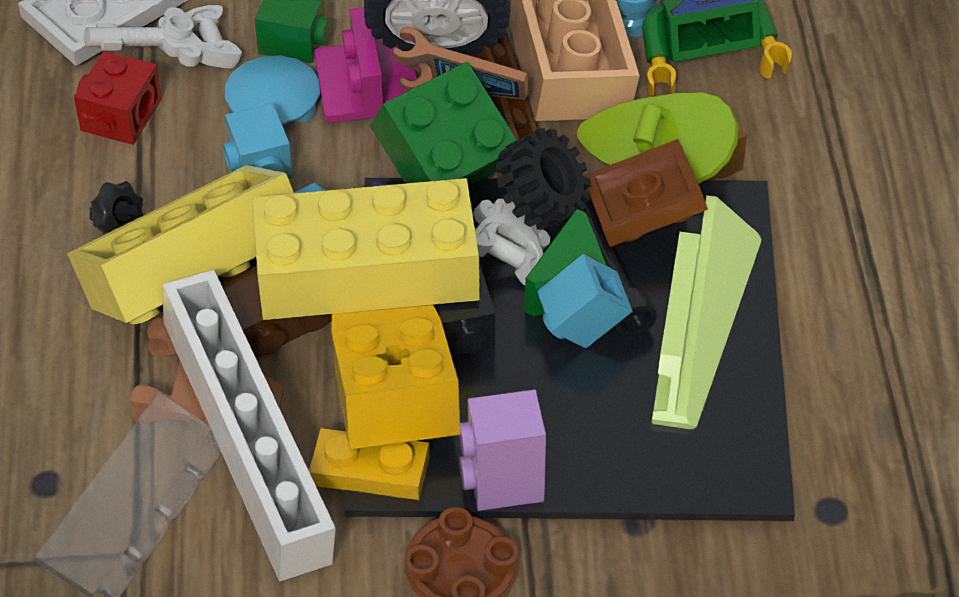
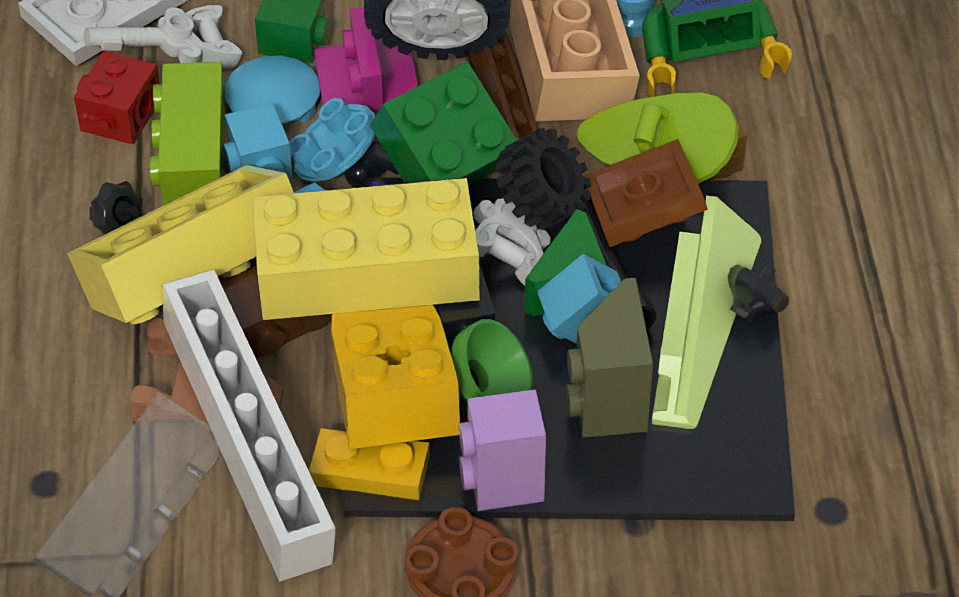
nougat flag [393,27,529,100] -> none
none -> lime brick [150,61,226,205]
none -> medium azure dish [289,98,376,183]
none -> black arm [344,142,400,188]
none -> bright green piece [451,319,533,404]
none -> olive slope [566,278,653,438]
none -> black piece [727,264,789,323]

